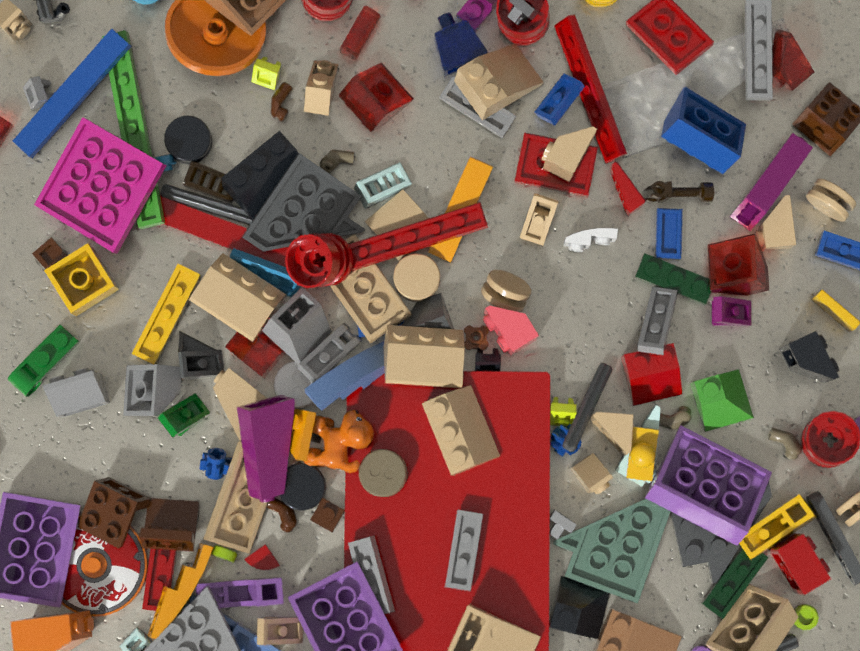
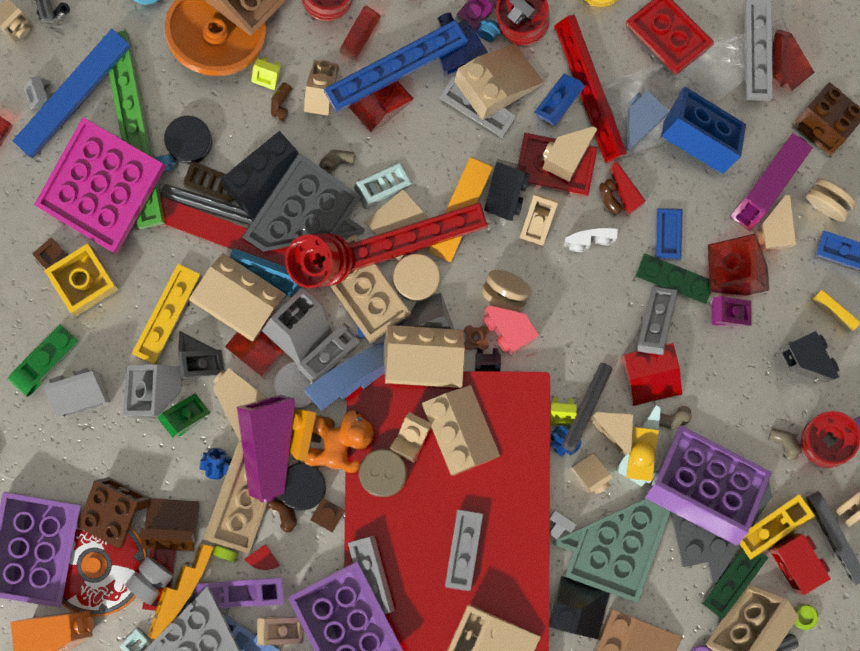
dark brown bar [644,181,714,203] -> none
bright green slope [690,369,754,432] -> none
none -> light grey wheel [125,556,174,605]
none -> blue tile [324,19,468,113]
none -> tan slope [390,412,432,463]
none -> dark azure plate [477,19,501,42]
none -> black slope [484,159,530,221]
none -> reddish brown arm [599,179,624,216]
none -> sand blue slope [627,90,669,151]

